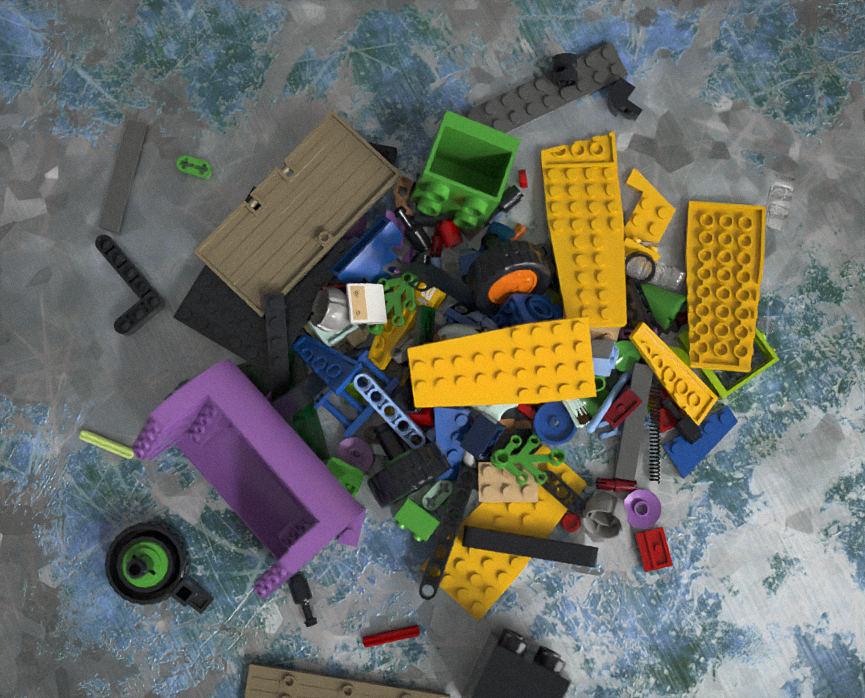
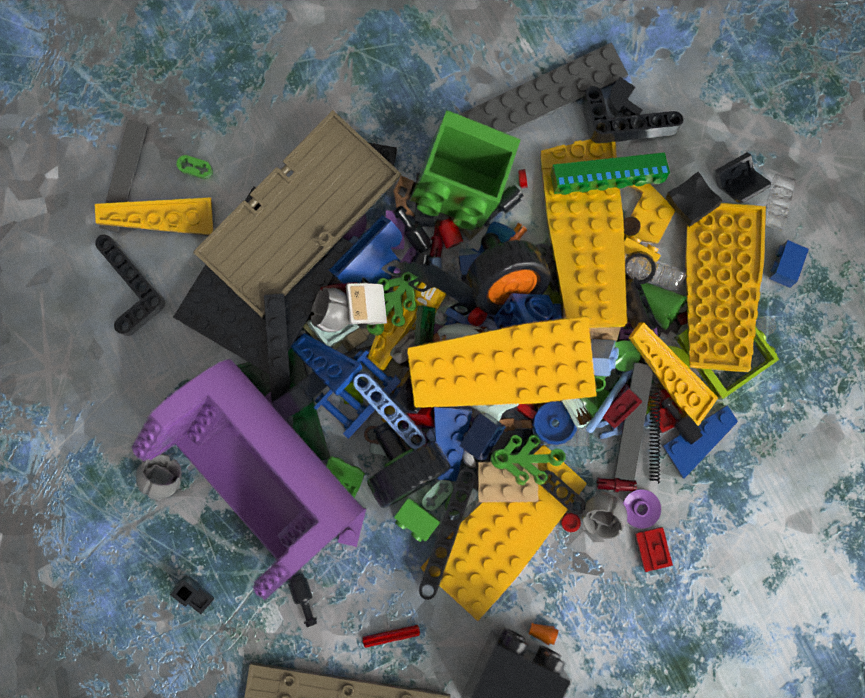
yellowish green axle [79,430,134,459] -> none
black wheel [105,521,191,605] -> none
lavender dish [337,437,374,473] -> none
black beam [462,526,599,568] -> none
black wheel [552,53,578,87] -> none
none -> yellow wing [95,197,214,236]
none -> light grey piece [136,454,182,501]
none -> red tile [468,307,487,326]
none -> orange cone [529,623,559,645]
none -> green brick [550,152,670,195]
none -> black beam [582,86,684,144]
none -> dark brown tile [623,217,641,236]
none -> black brick [666,172,722,227]
none -> black bracket [715,152,771,203]
none -> blue brick [769,240,809,288]

